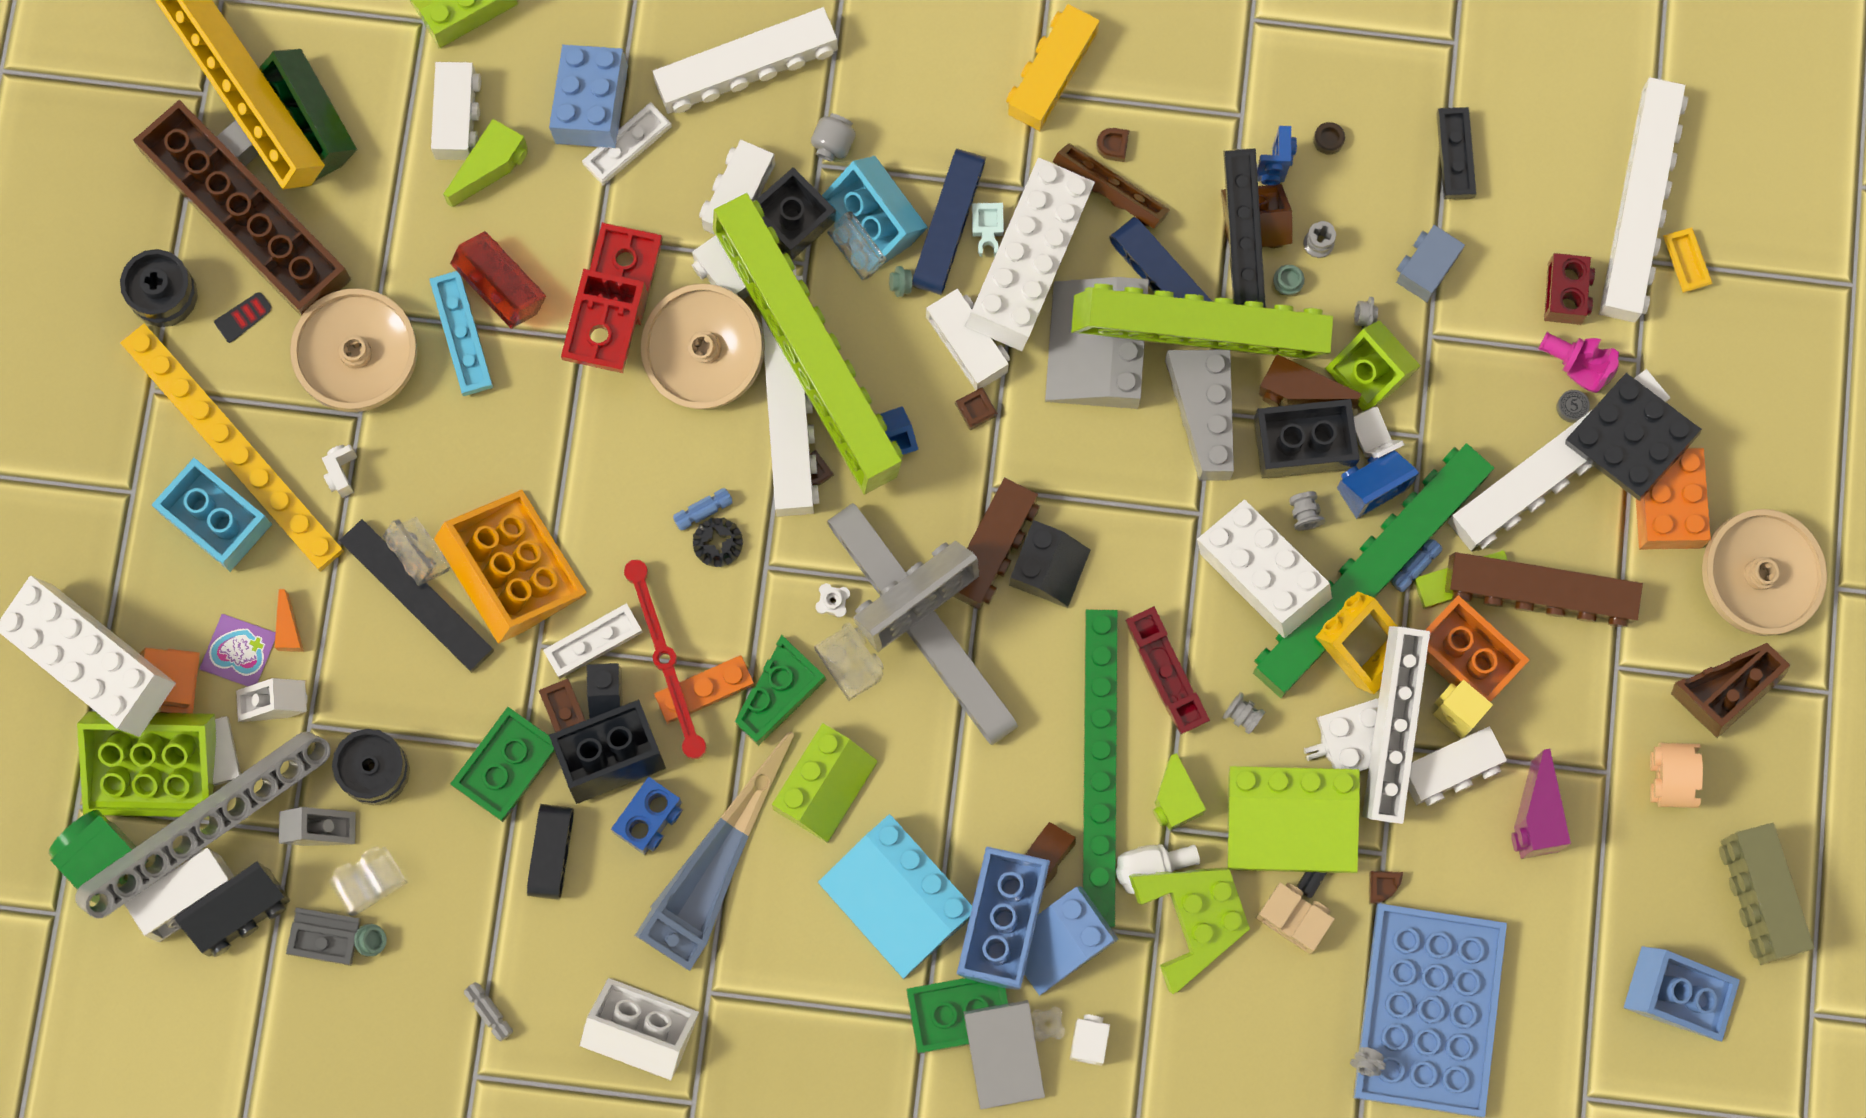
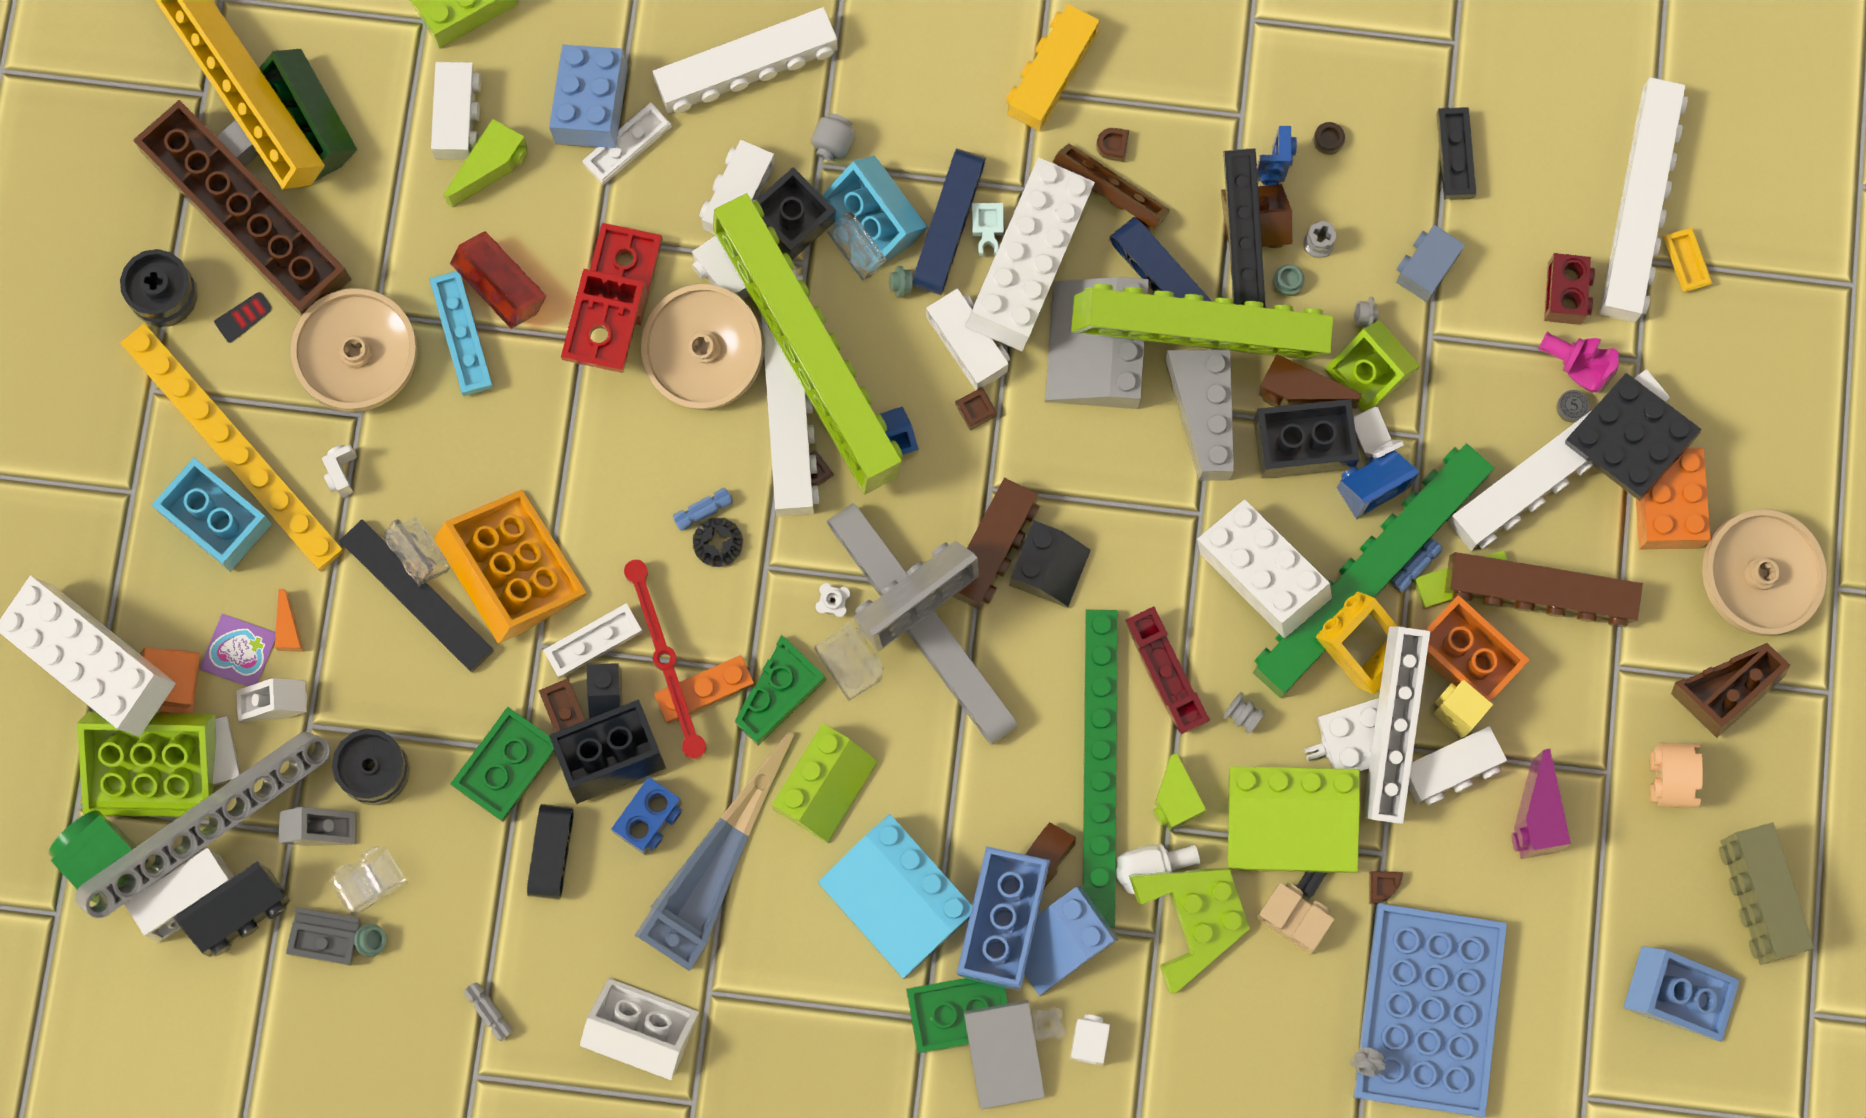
light grey bush [1289,491,1325,531] -> none

